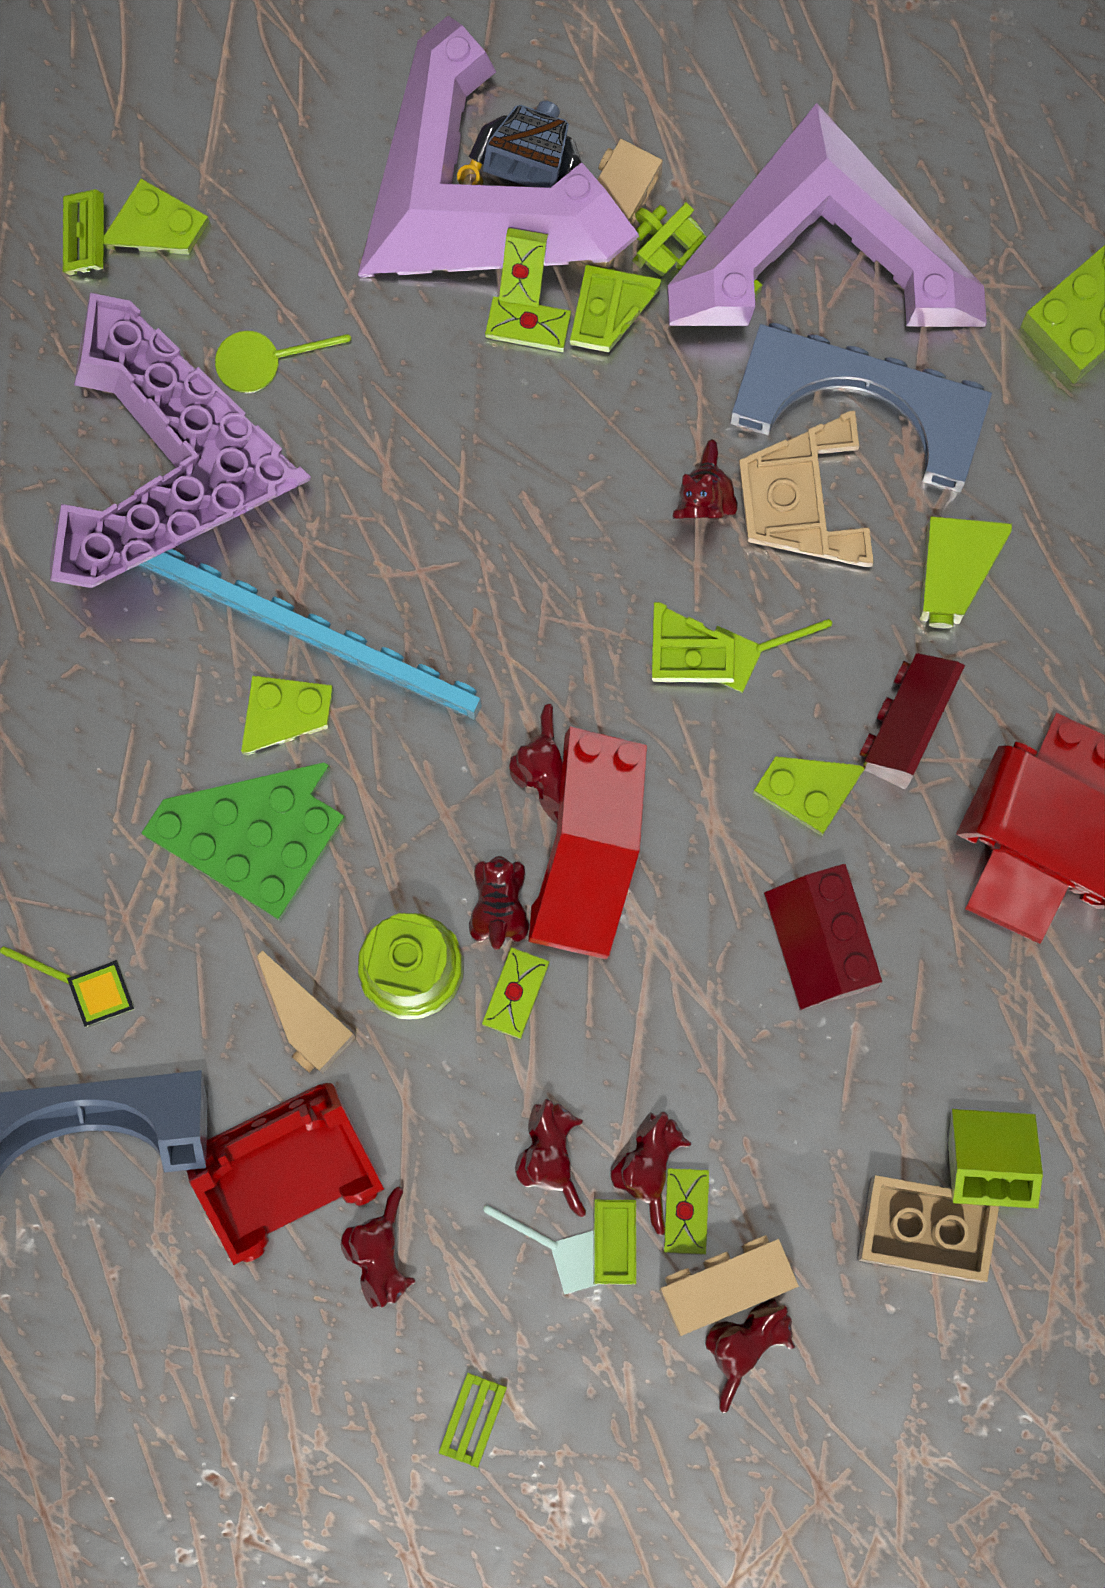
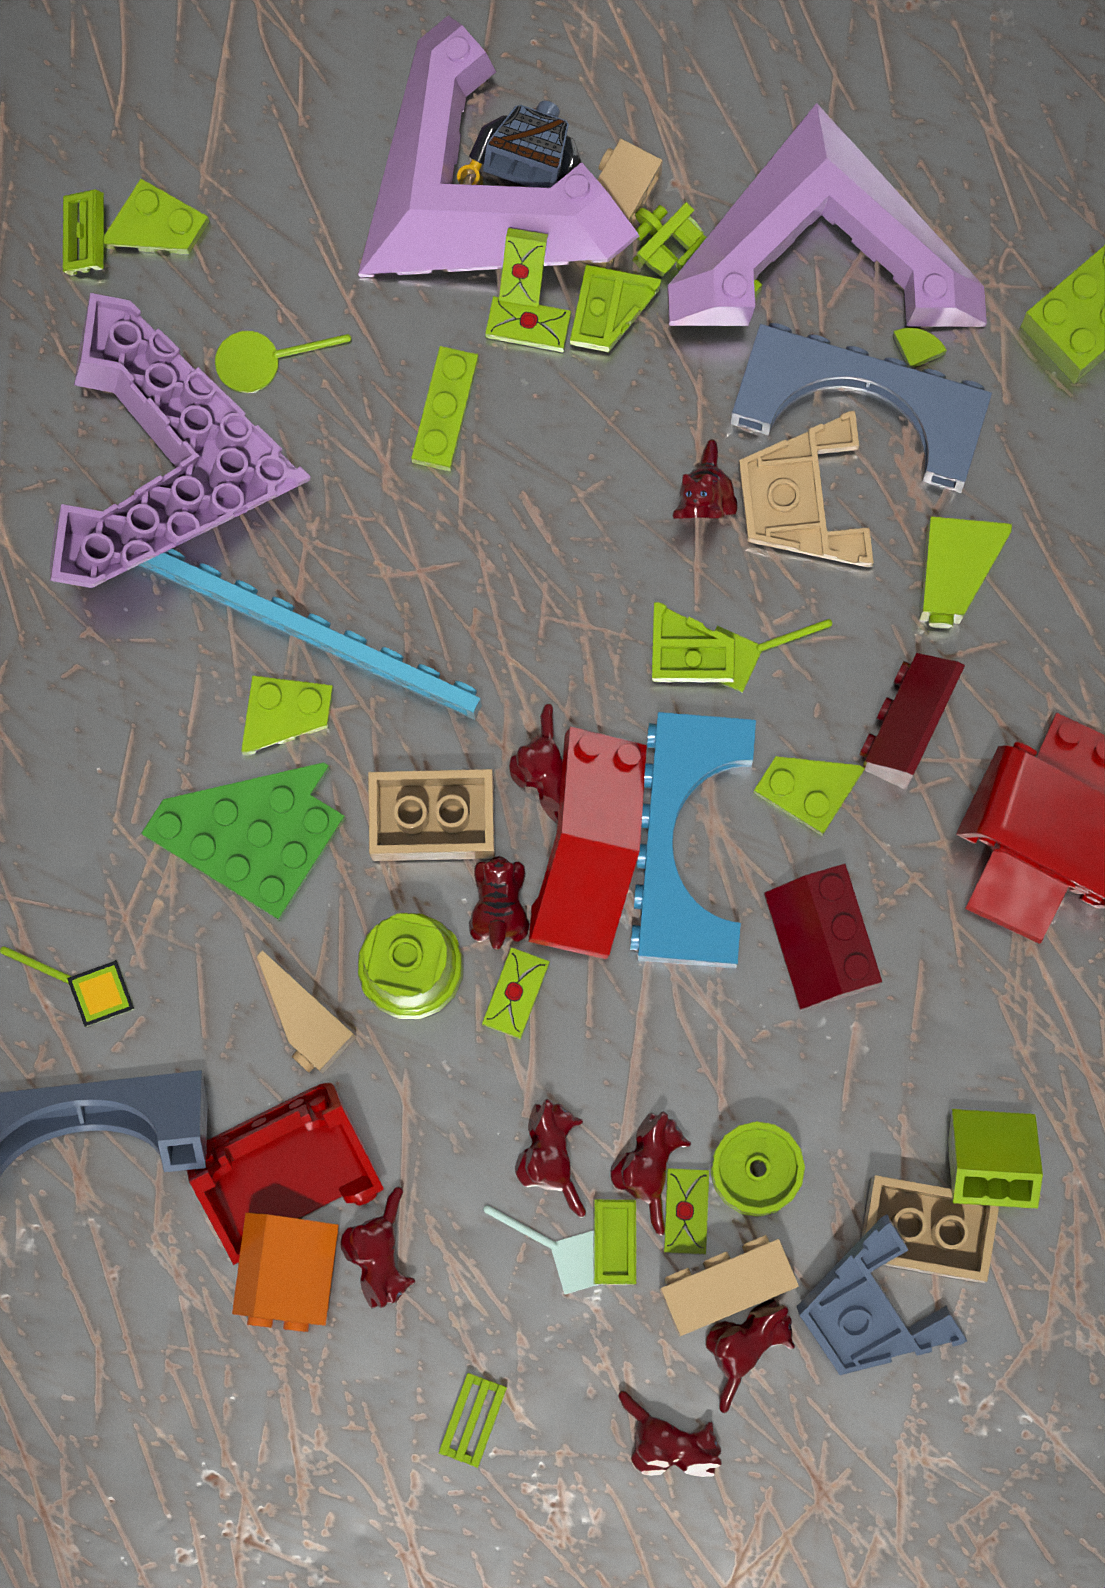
none -> orange brick [232,1213,339,1332]
none -> tan brick [368,769,495,861]
none -> lime plate [411,346,479,472]
none -> dark red animal [618,1390,722,1476]
none -> dark azure arch [630,712,756,969]
none -> lime wheel [710,1121,805,1217]
none -> sand blue wing [796,1214,967,1375]
none -> lime tile [893,328,947,369]

